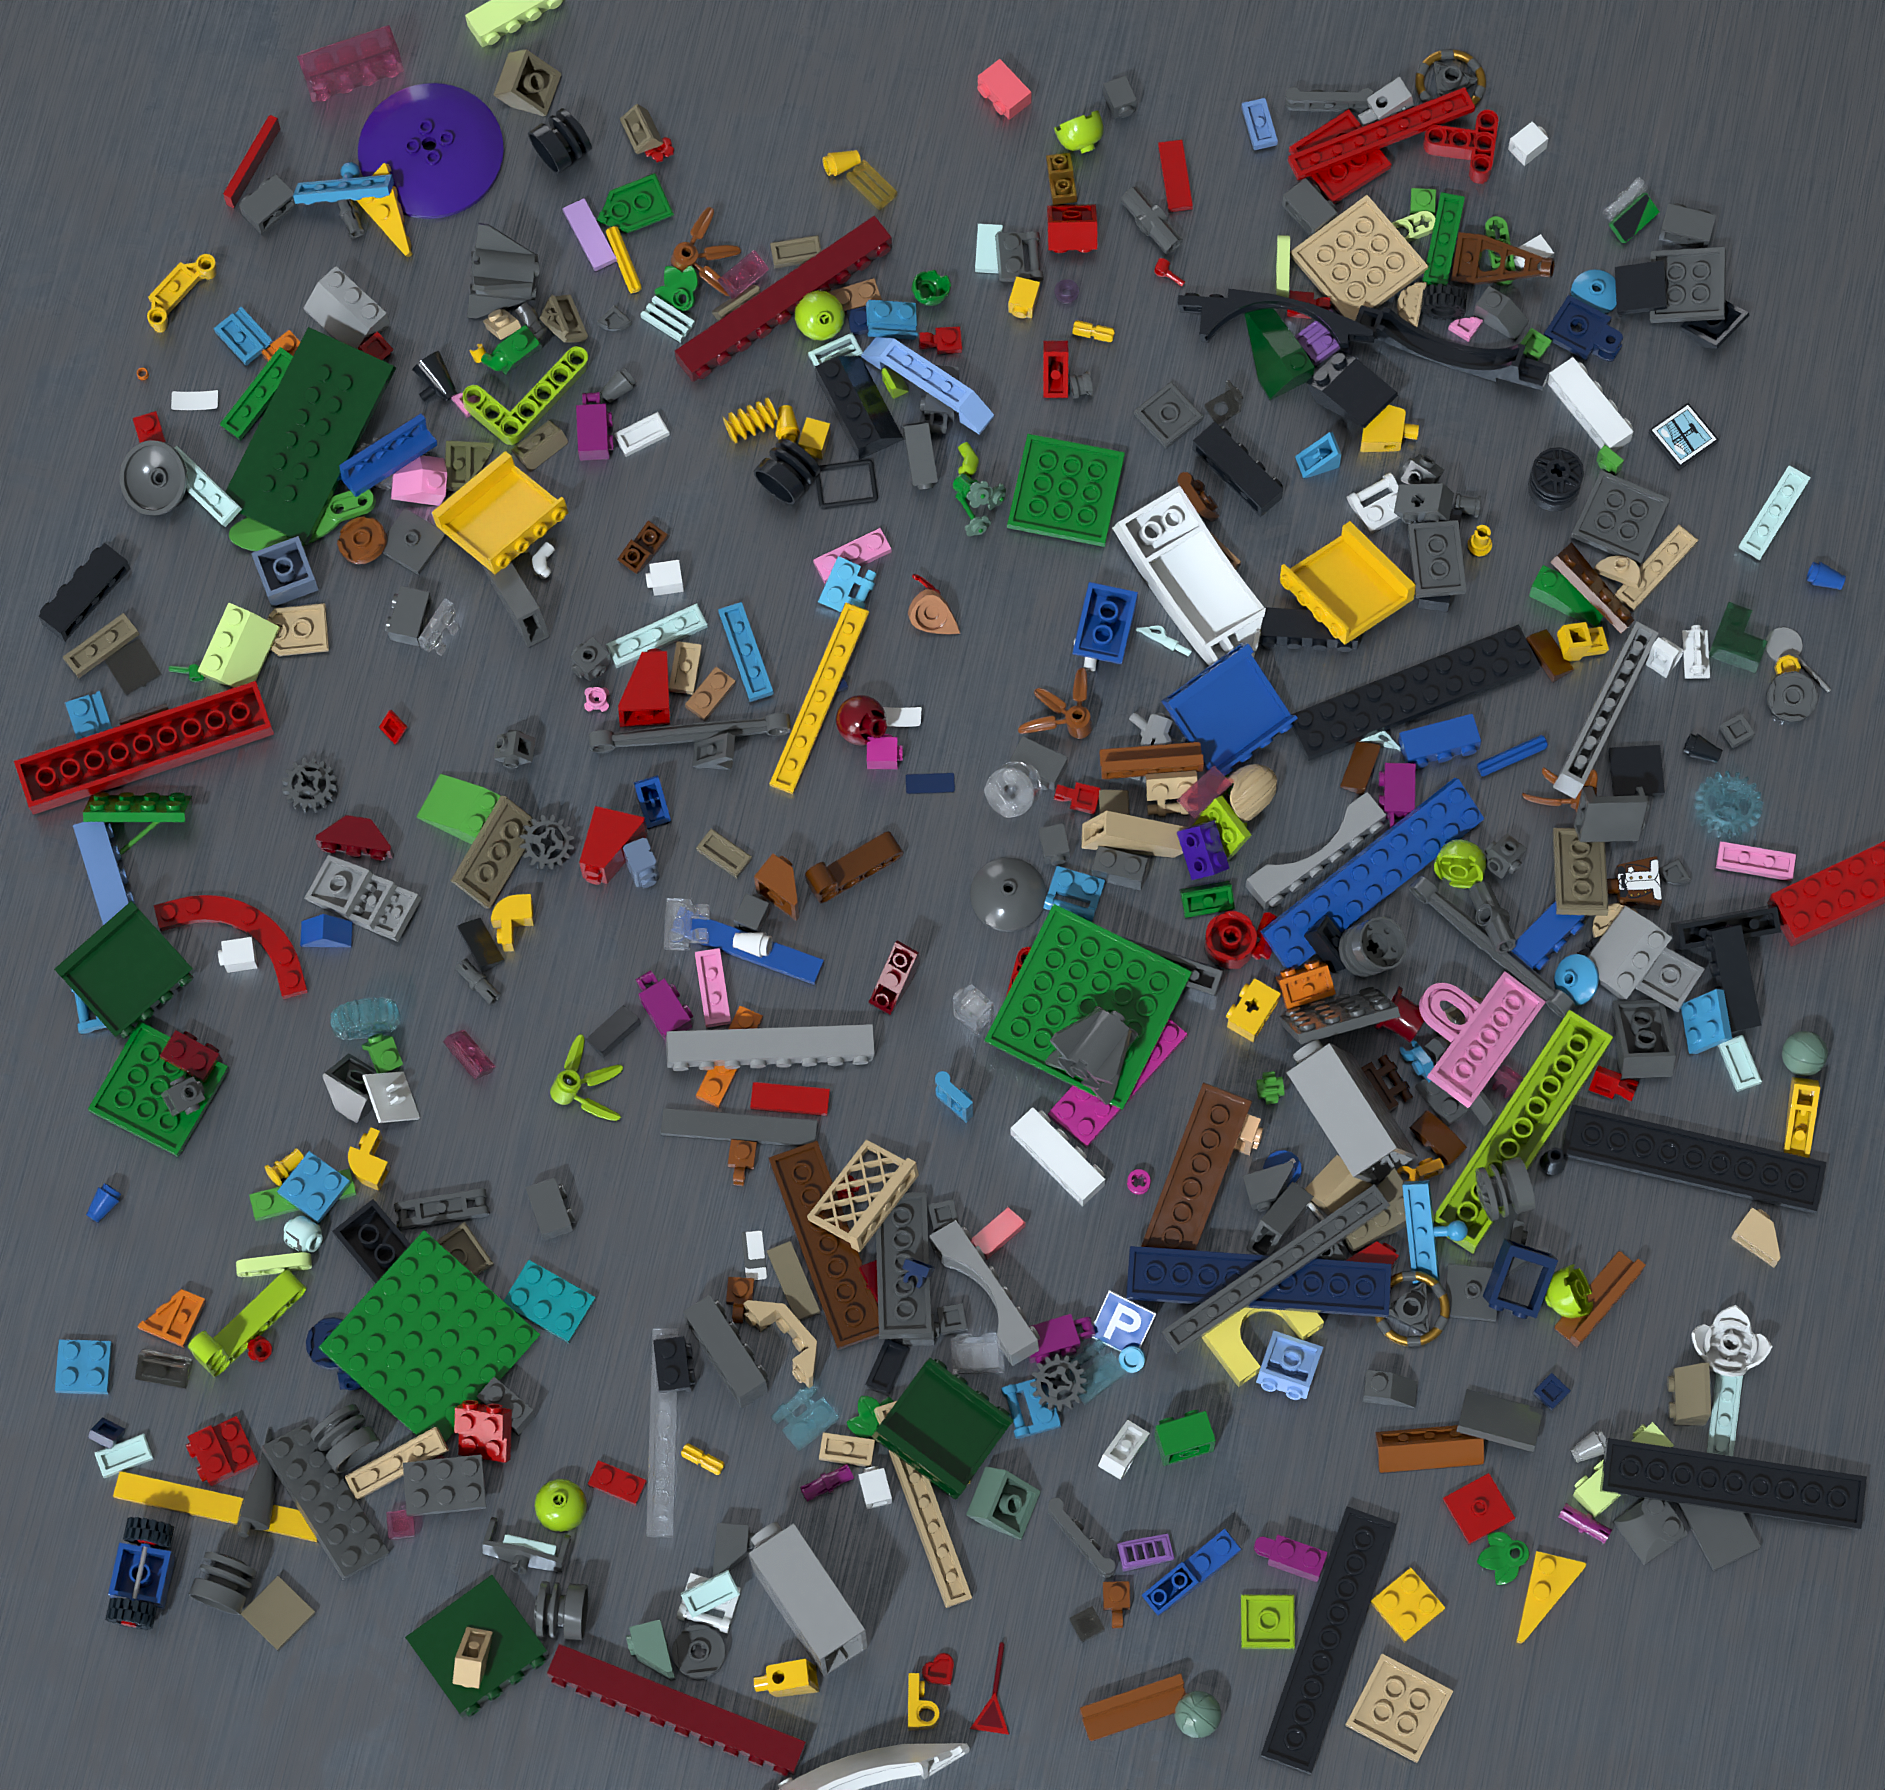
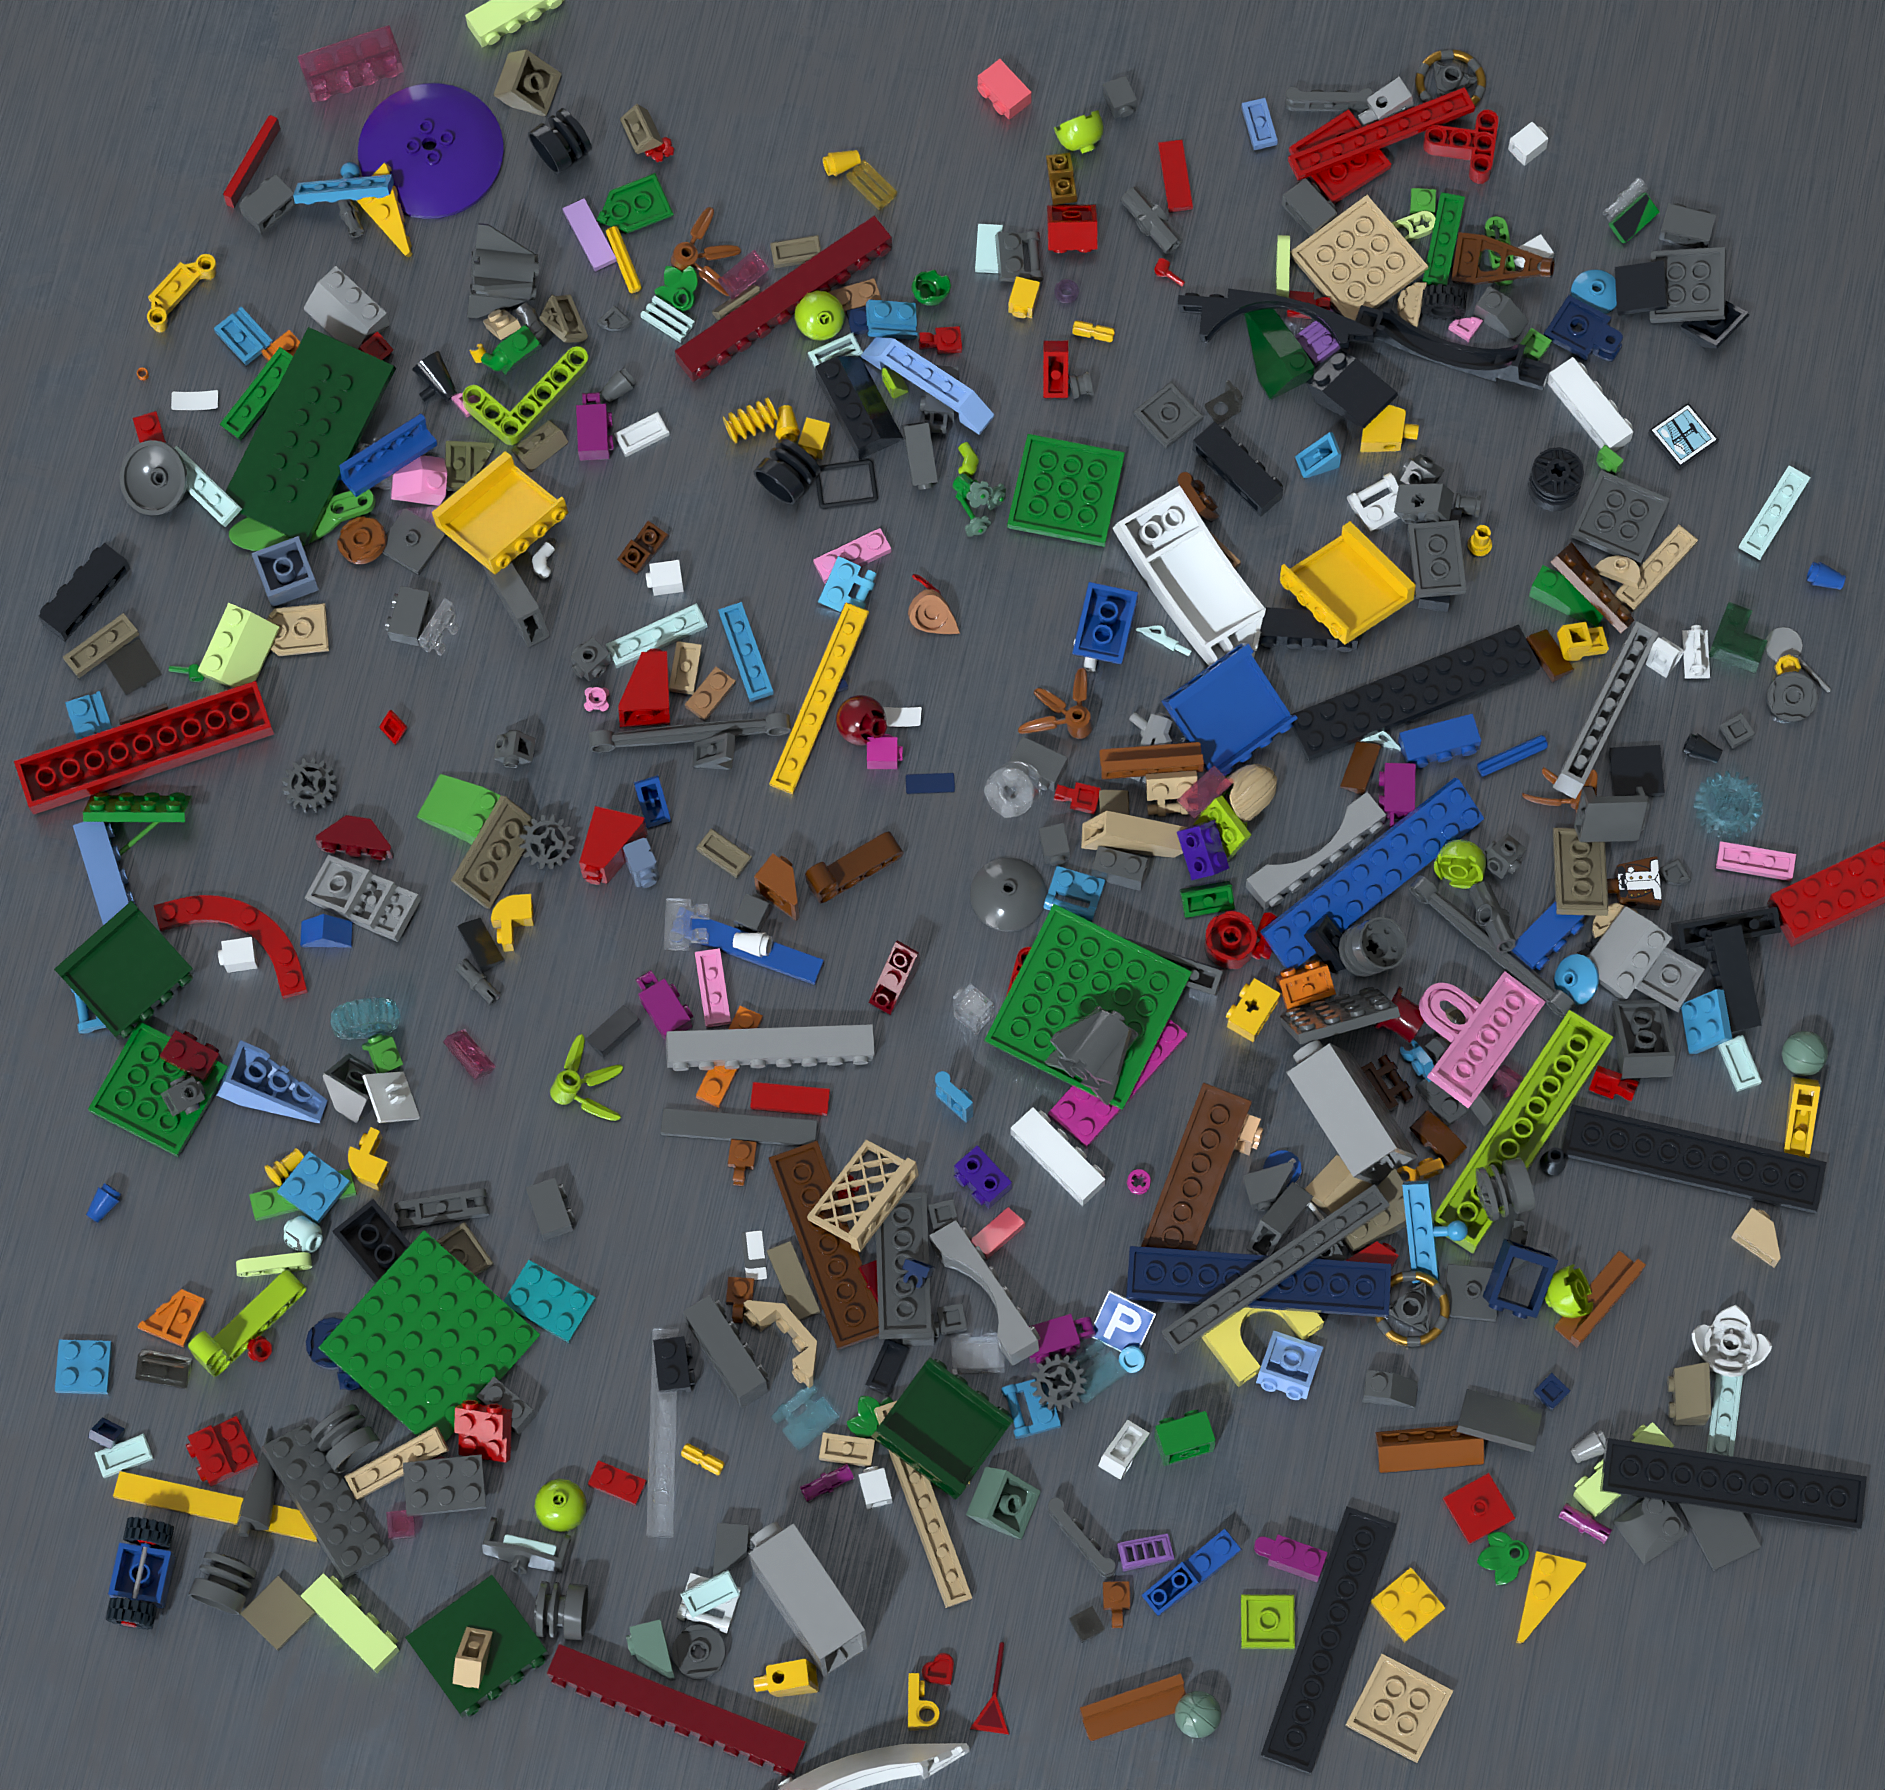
bright green gear [1256,1071,1284,1104] -> none
none -> medium blue wedge [217,1040,328,1123]
none -> yellowish green brick [301,1573,400,1673]
none -> dark purple brick [954,1145,1012,1209]

